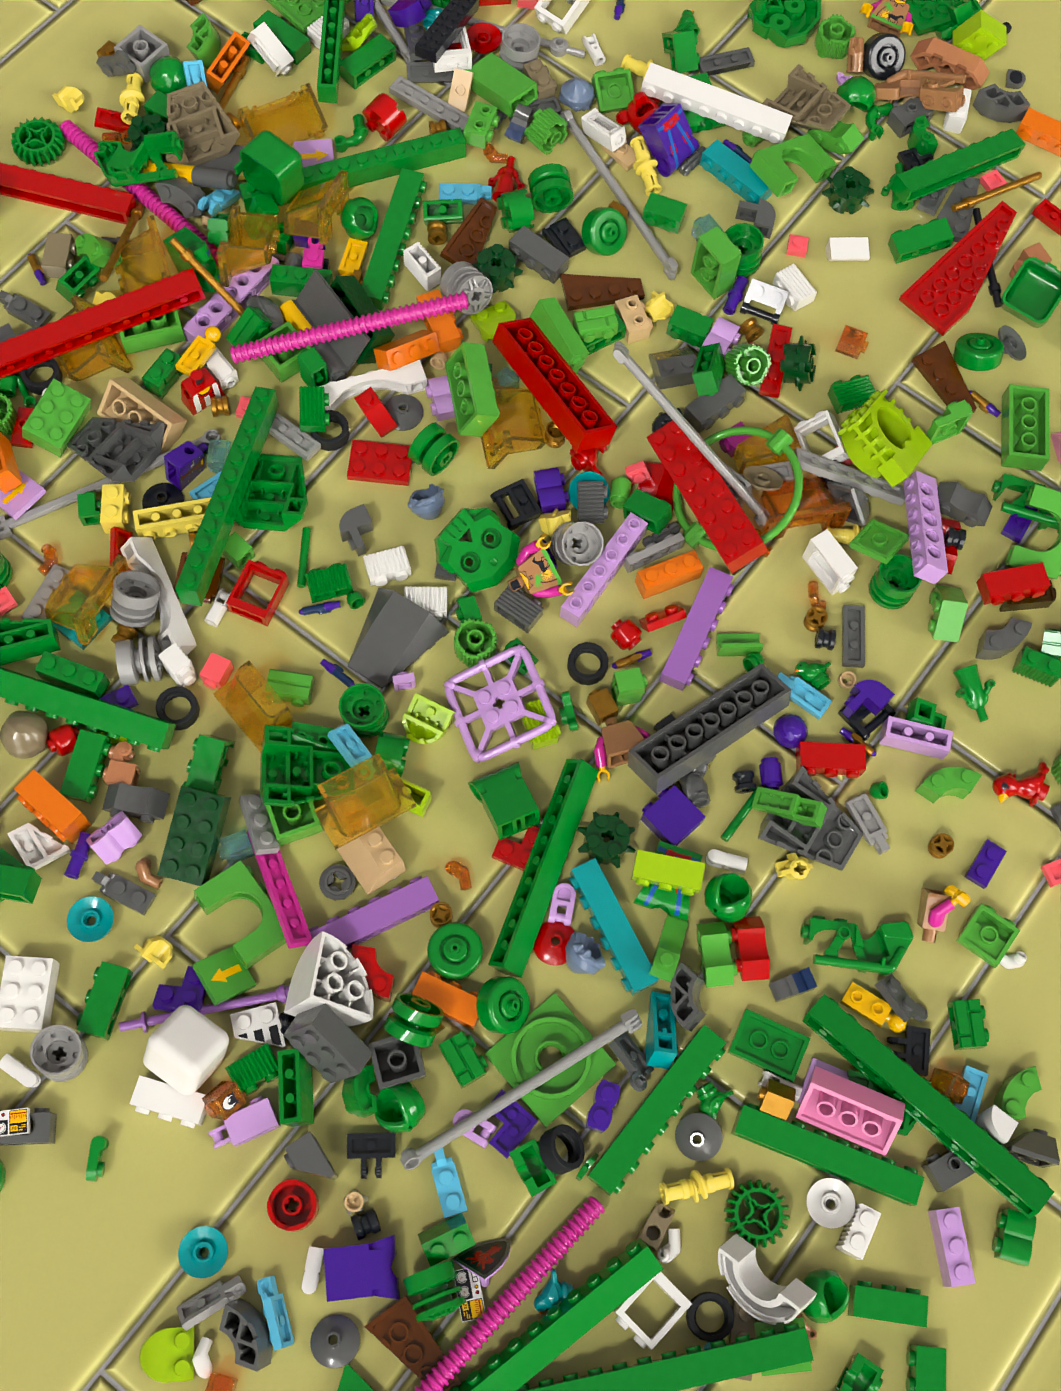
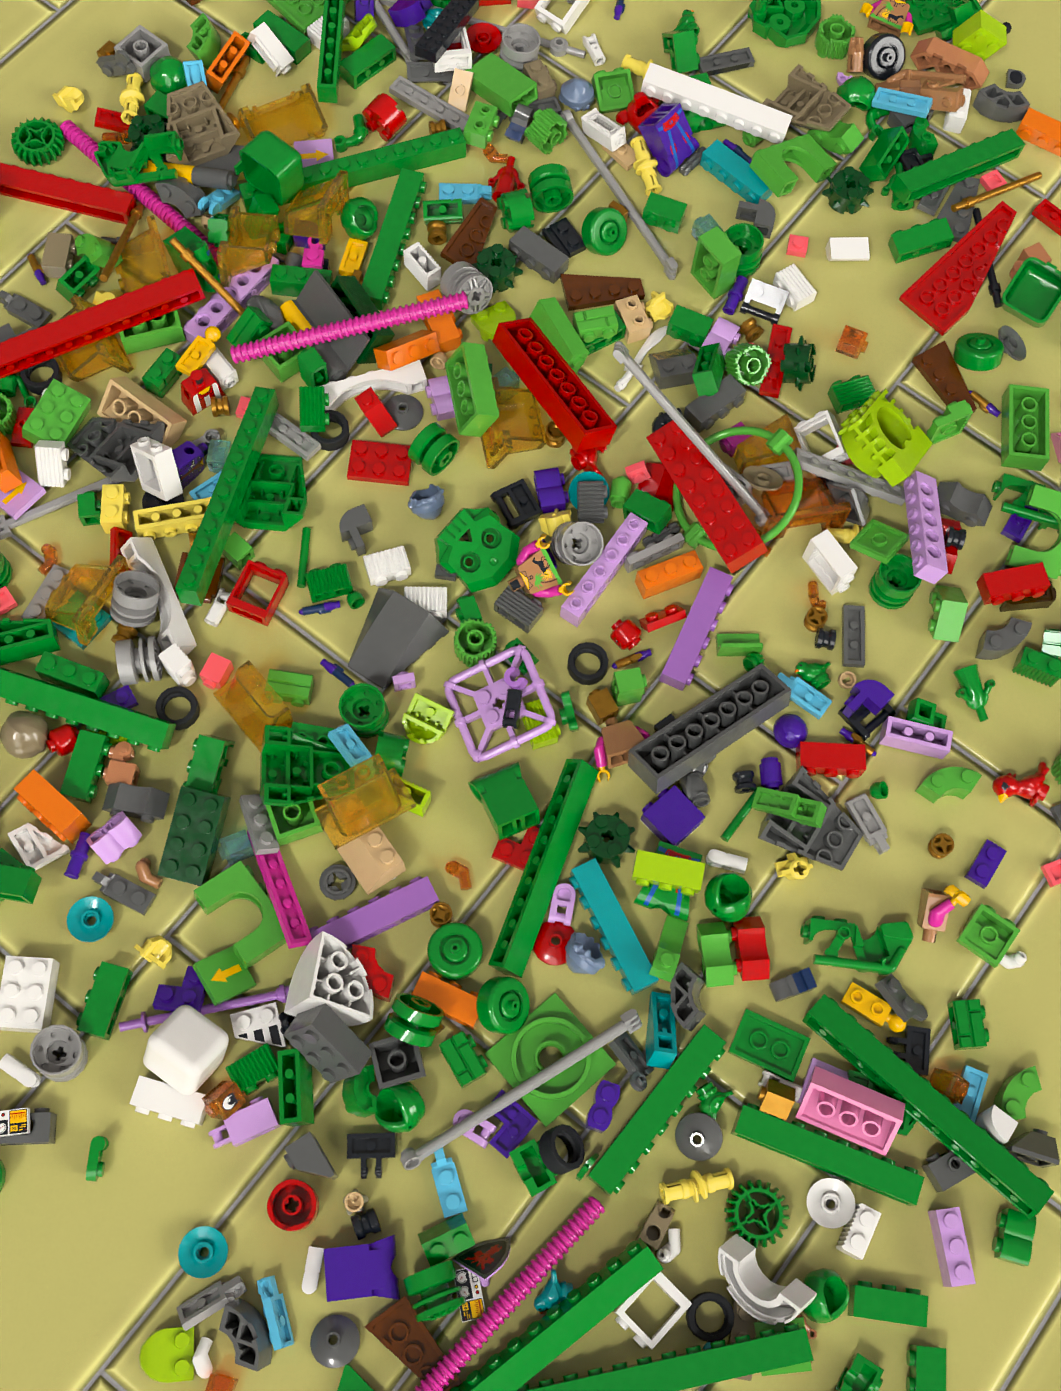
none -> white brick [34,440,71,488]
none -> white window [130,437,183,501]
none -> black piece [502,667,528,729]
none -> white sword [614,326,667,392]
none -> green brick [859,126,910,182]
none -> medium azure plate [872,87,933,118]

